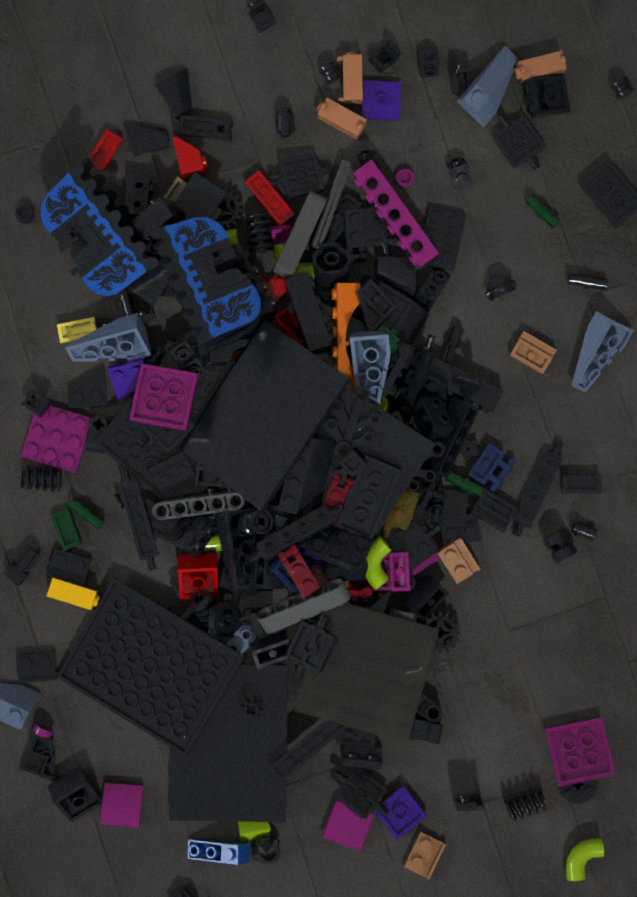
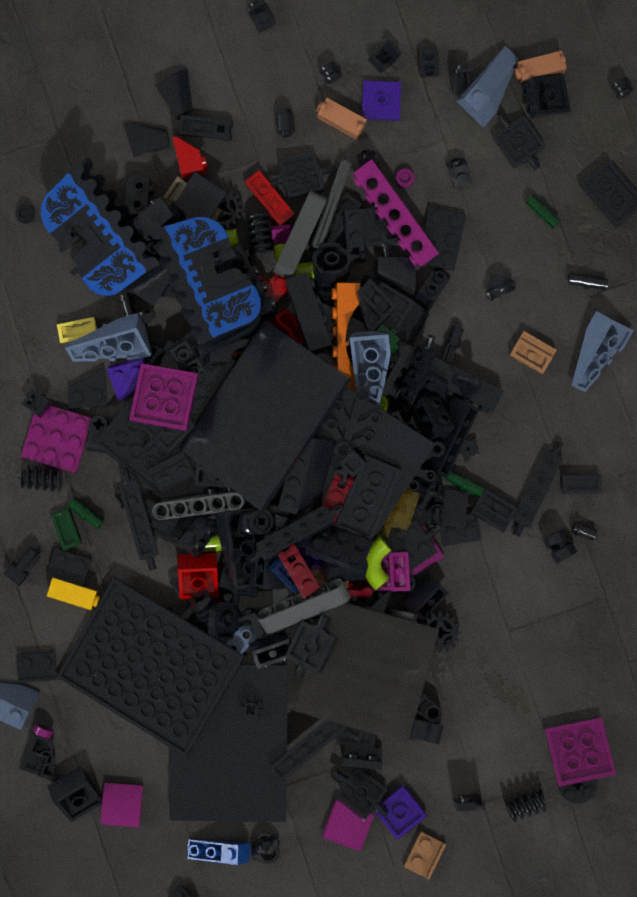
red plate [89,129,123,172] -> none
lime brick [238,821,271,842] -> none
nougat brick [337,52,363,104] -> none
medium nougat plate [437,537,481,584] -> none
dark blue plate [468,443,516,493] -> none
lime cylinder [566,837,604,881] -> none

